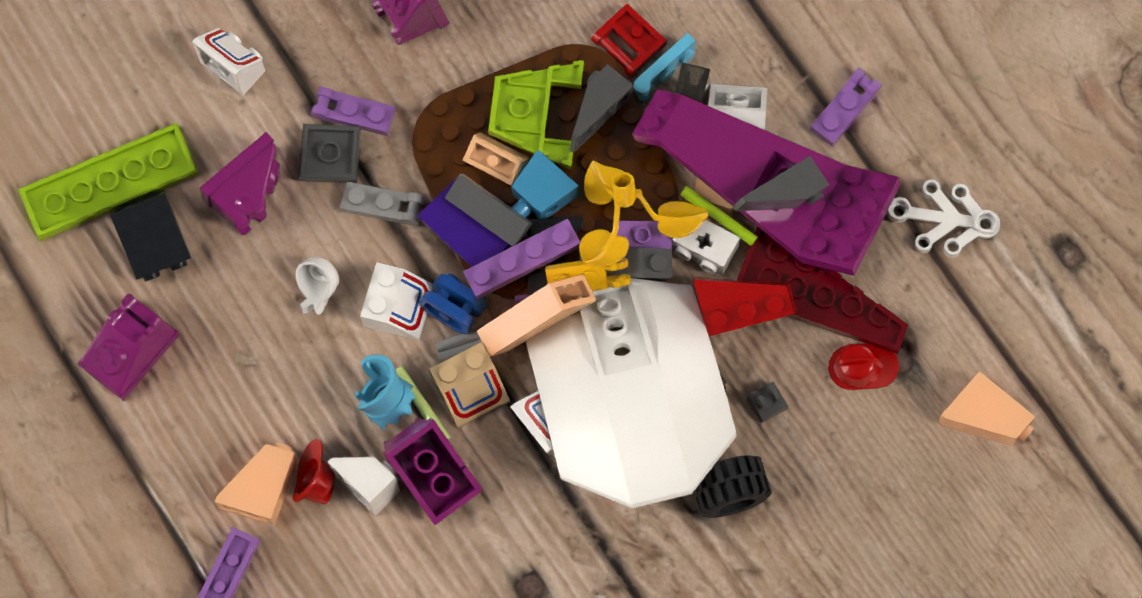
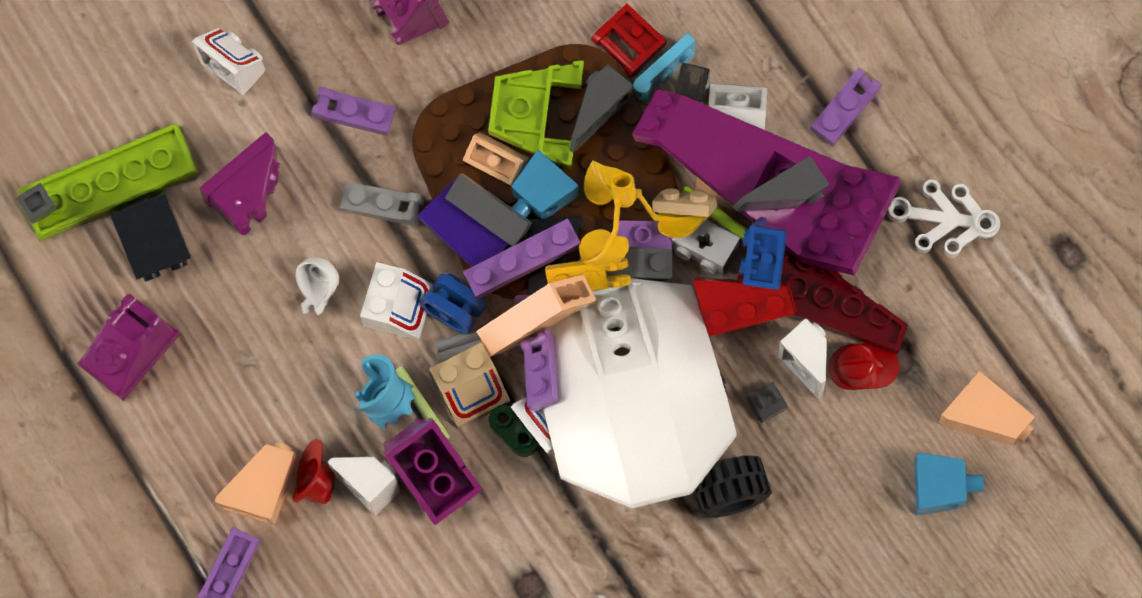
dark grey plate [299,124,361,183] -> none
none -> dark grey tile [16,183,57,224]
none -> dark green plate [489,405,539,457]
none -> medium lavender plate [520,328,559,412]
none -> tan plate [652,189,717,217]
none -> blue bracket [740,217,787,290]
none -> white slope [778,319,827,399]
none -> dark azure torso [914,453,984,515]

